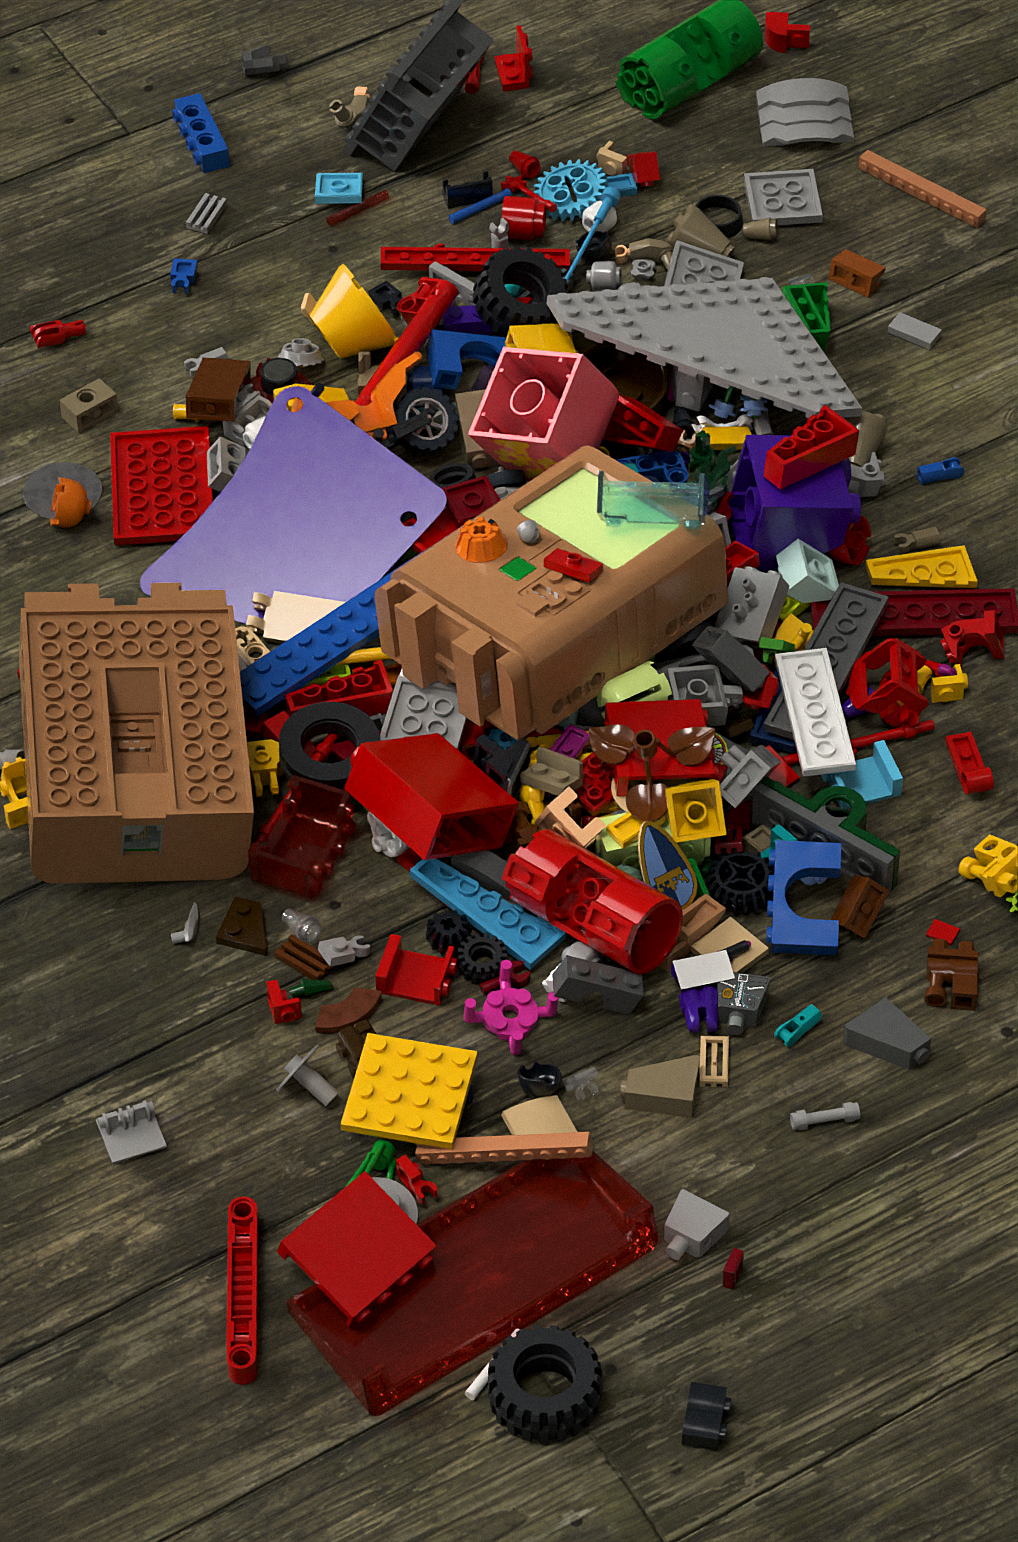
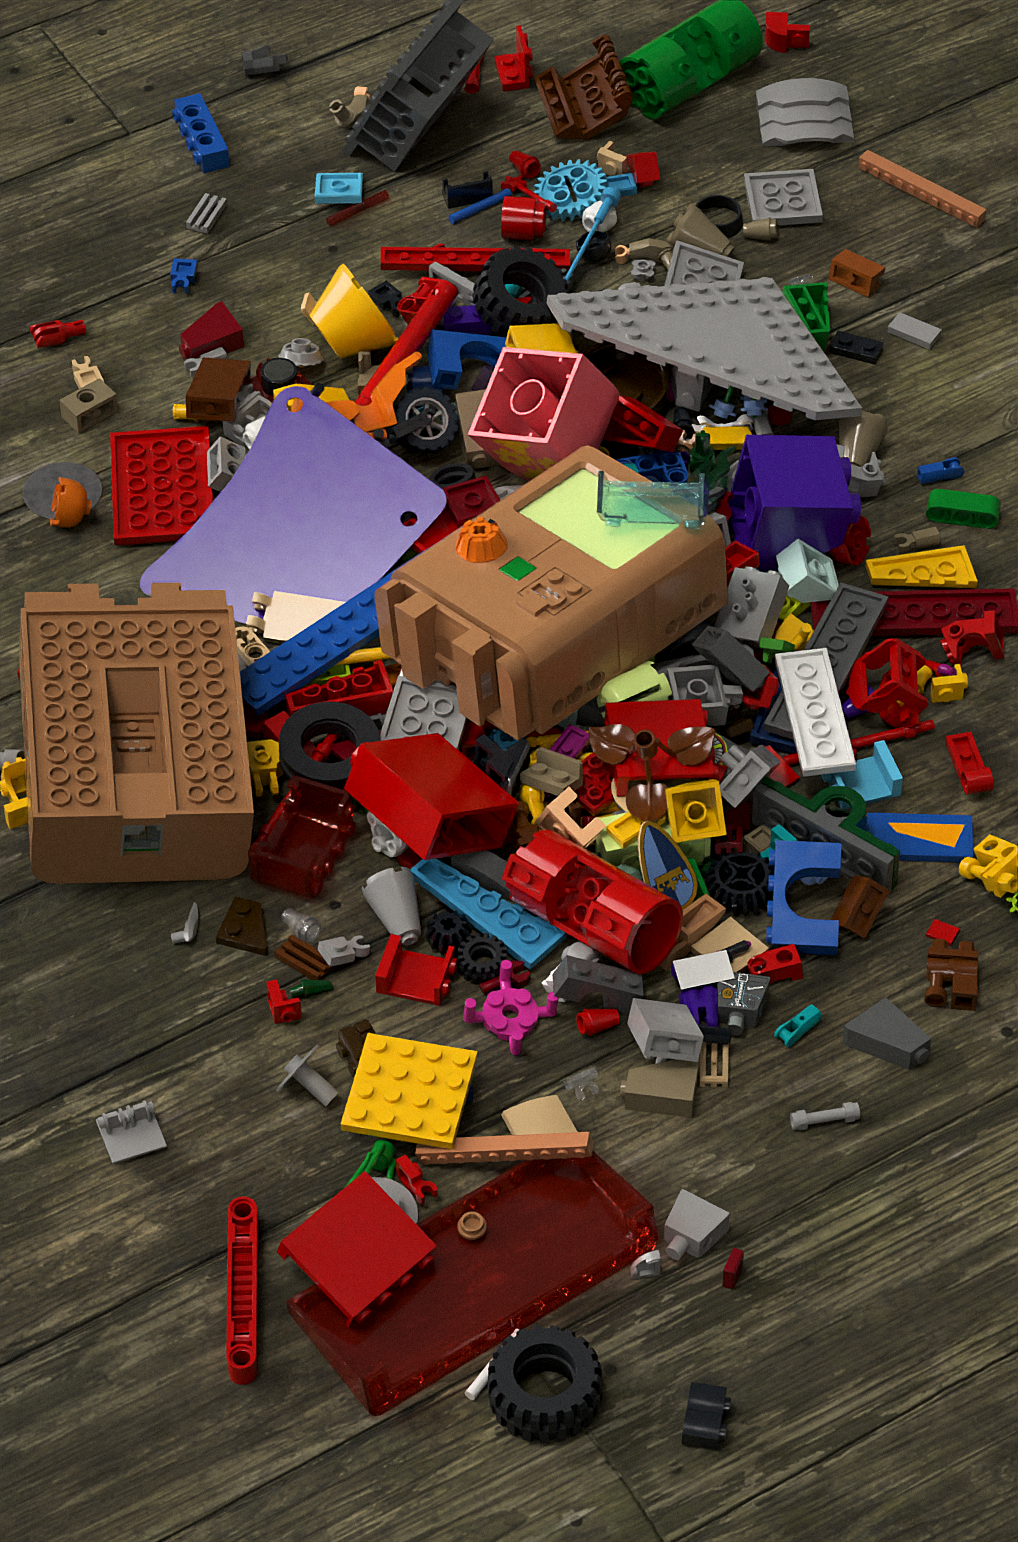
copper tile [315,987,382,1033] -> none
black wheel [487,466,526,489] -> none
light grey bar [489,218,509,248] -> none
light grey hinge [517,520,540,543] -> none
black hair [517,1061,563,1098] -> none
red plate [543,548,603,583] -> none
light grey head [586,261,622,292] -> none
red wedge [763,405,860,489] -> none
none -> tan plate [72,356,104,389]
none -> dark red slope [179,301,244,359]
none -> light grey cone [361,867,421,946]
none -> medium nougat plate [457,1212,486,1240]
none -> reddish brown slope [534,34,633,140]
none -> red cone [576,1009,620,1036]
none -> light grey piece [627,998,731,1064]
none -> light grey tile [630,1250,661,1279]
none -> red leg [747,944,803,984]
none -> red tile [768,404,792,426]
none -> black plate [830,331,884,365]
none -> blue tile [866,813,973,862]
none -> green beam [926,489,1001,529]

